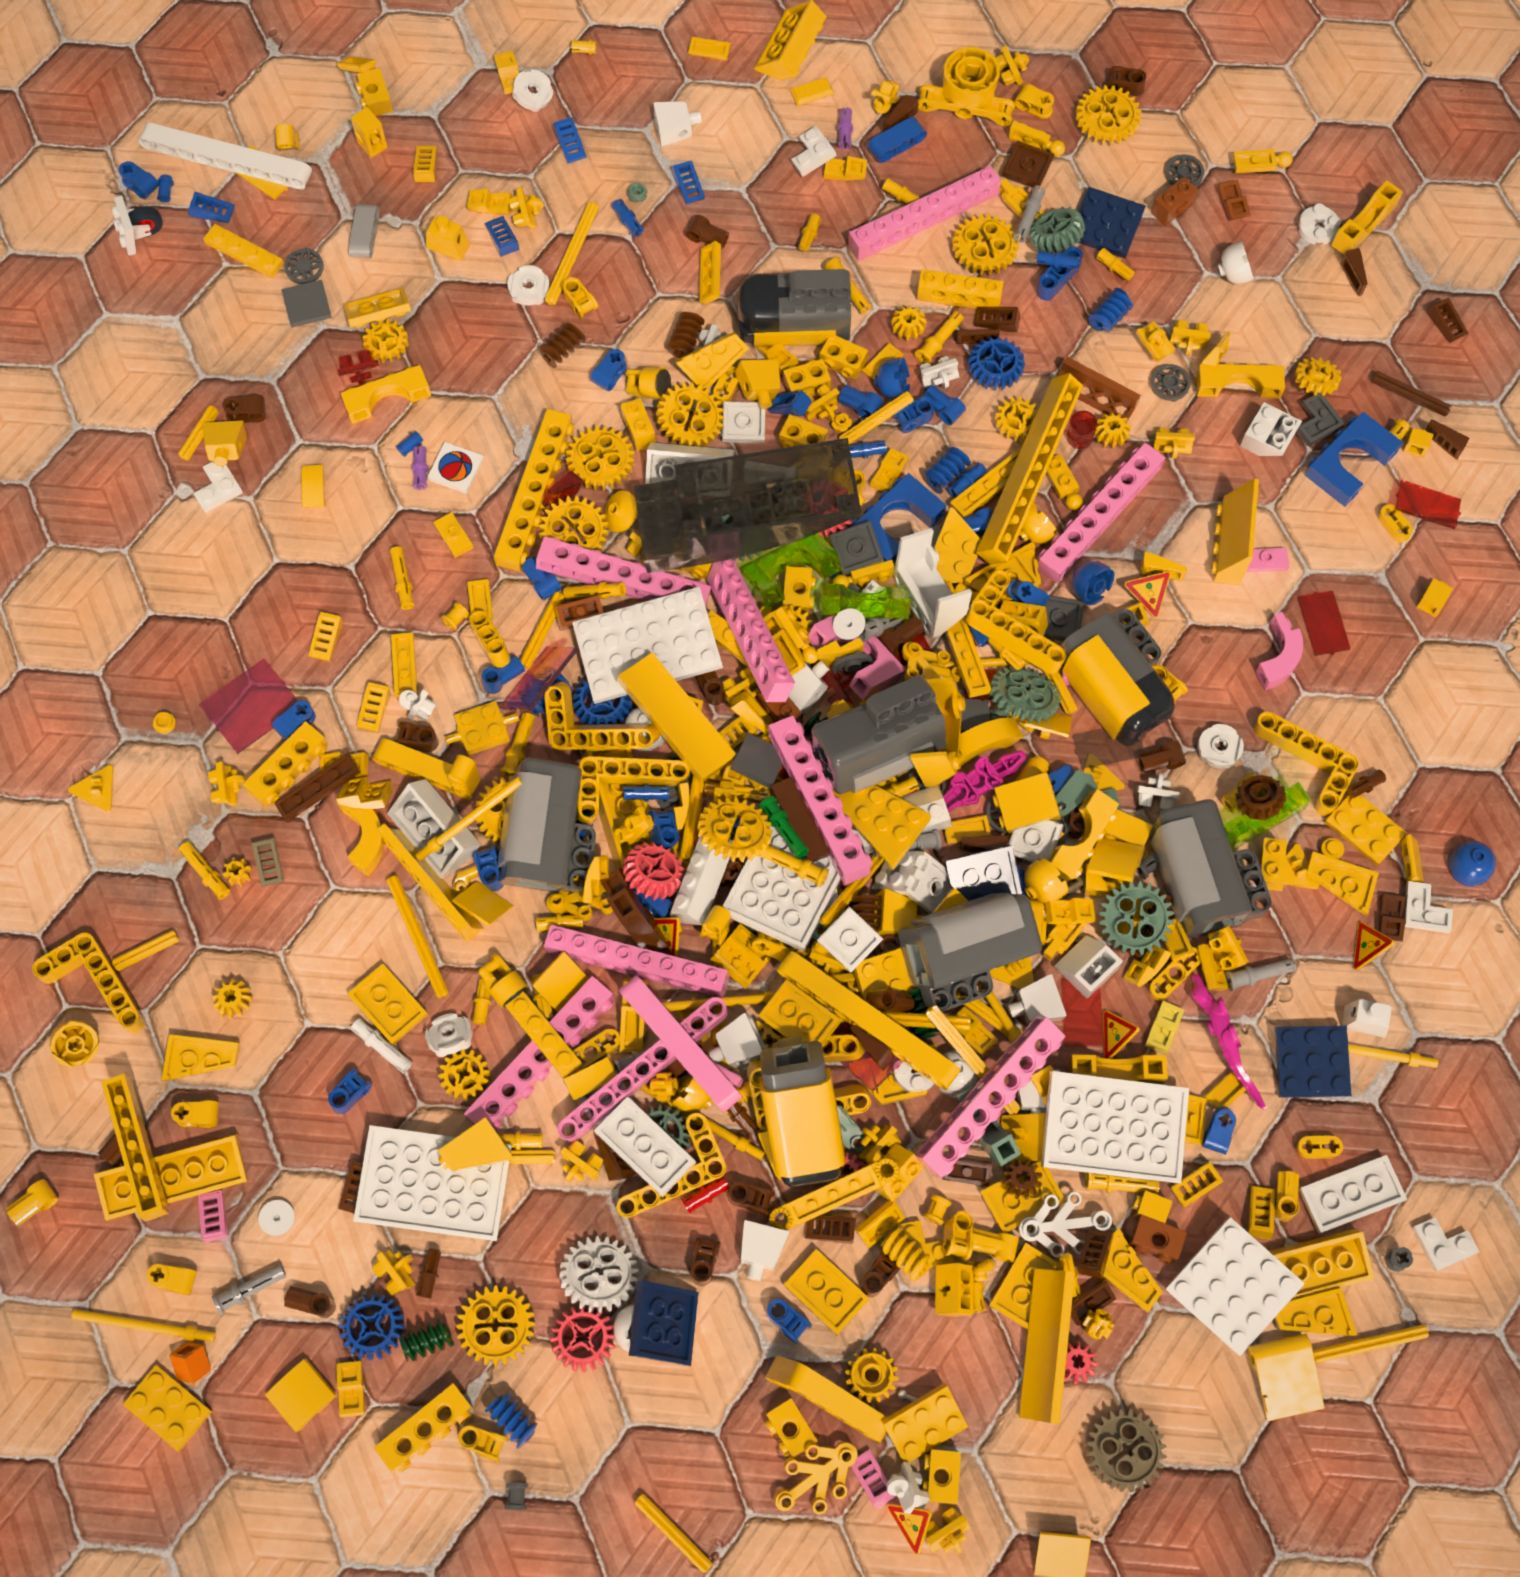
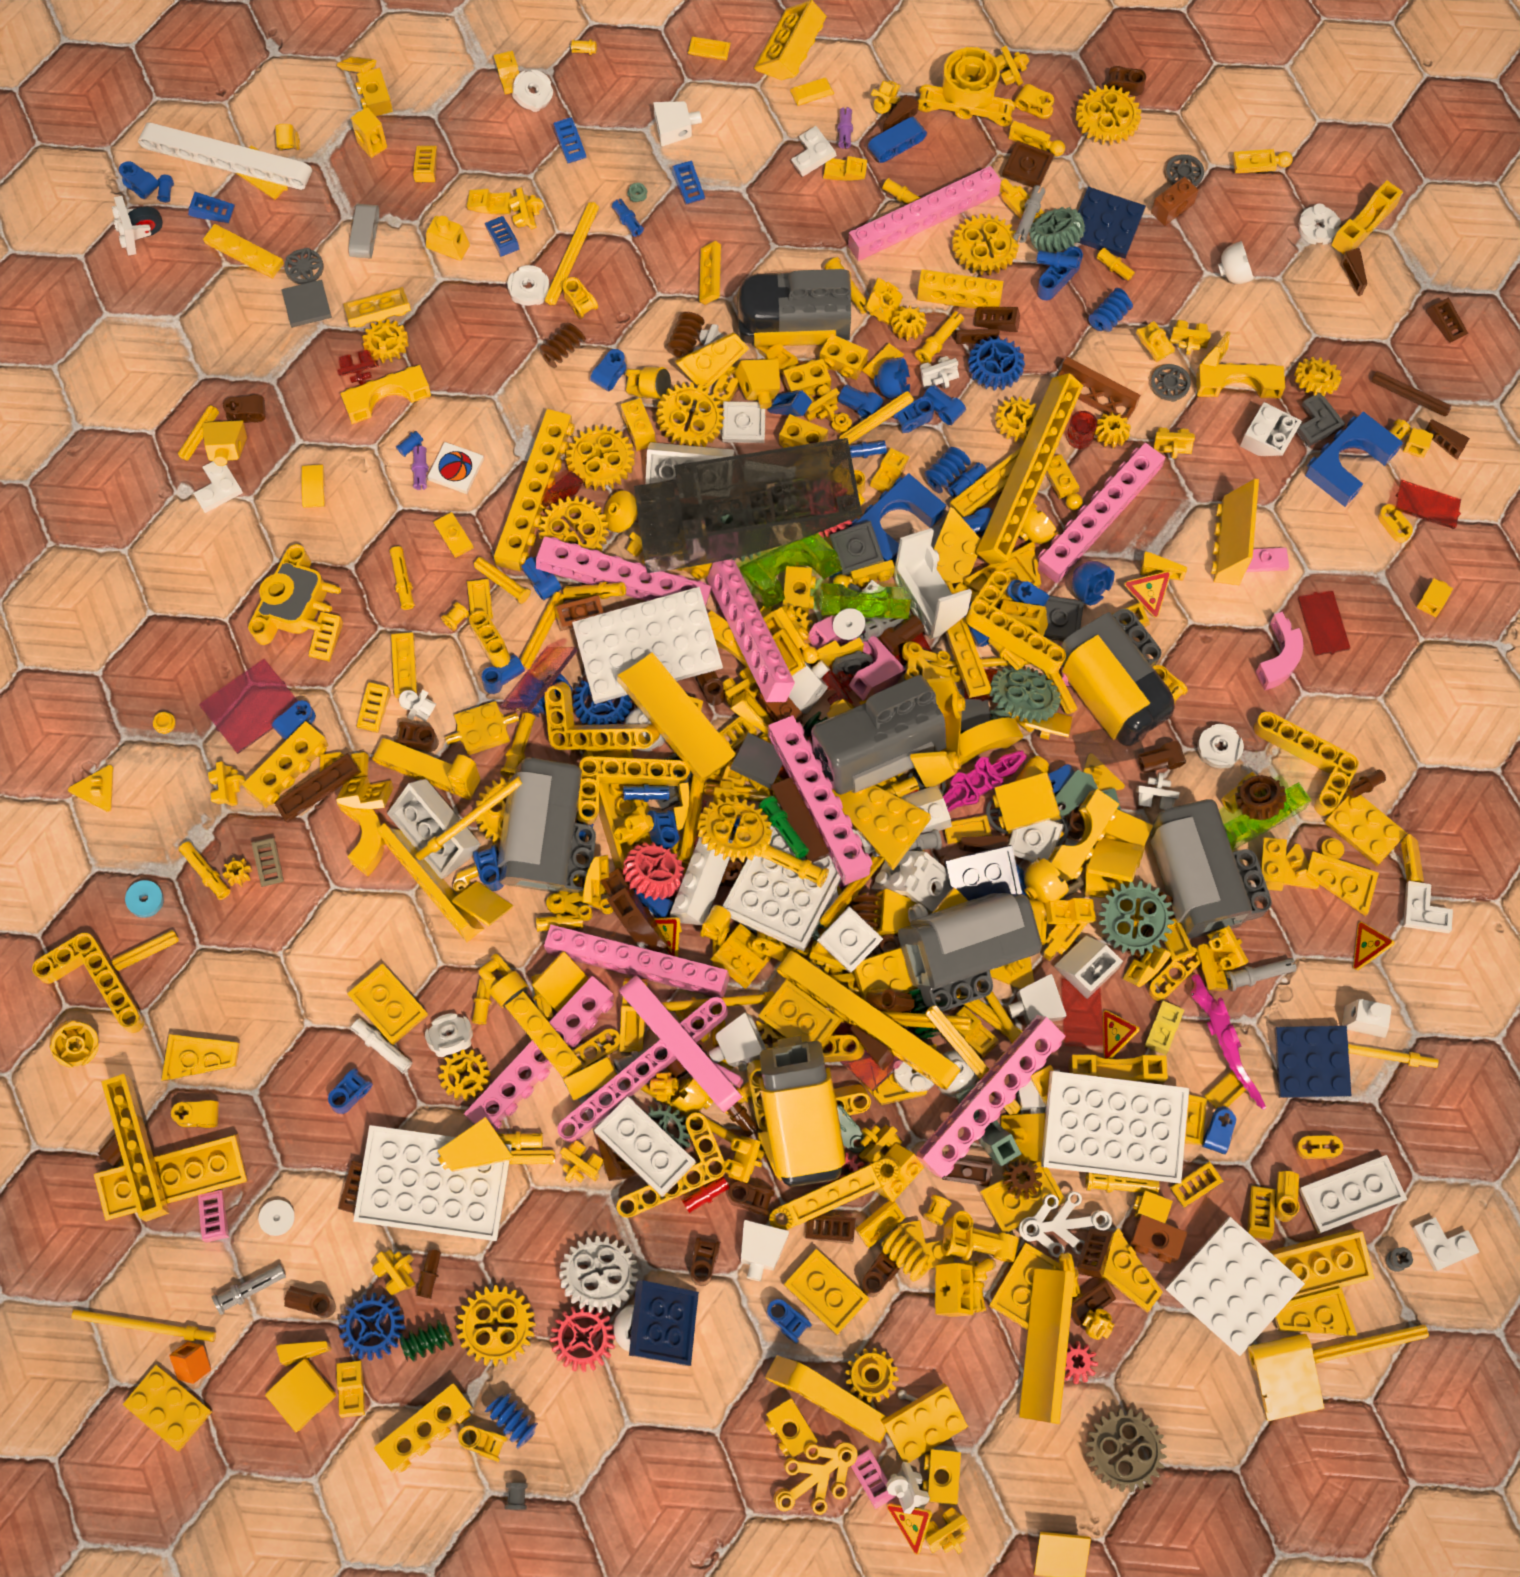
yellow piece [5,1179,58,1226] -> none
yellow piece [146,1264,197,1296] -> none
yellow gear [212,979,253,1019] -> none
yellow axle [386,875,449,999] -> none
yellow axle [634,1494,712,1573] -> none
reddish brown piece [685,215,729,249] -> none
yellow axle [798,214,822,252] -> none
dark grey bush [1136,850,1159,879] -> none
dark orange slope [1217,180,1251,221] -> none
reddish brown slope [1379,894,1407,942] -> none
blue cylinder [1447,840,1496,887] -> none
none -> medium azure piece [125,880,164,918]
none -> yellow piece [248,544,341,645]
none -> yellow slope [276,1341,332,1366]
none -> yellow axle [474,557,531,604]
none -> yellow hips [723,1136,763,1183]
none -> yellow piece [865,278,903,325]
none -> white plate [908,904,928,923]

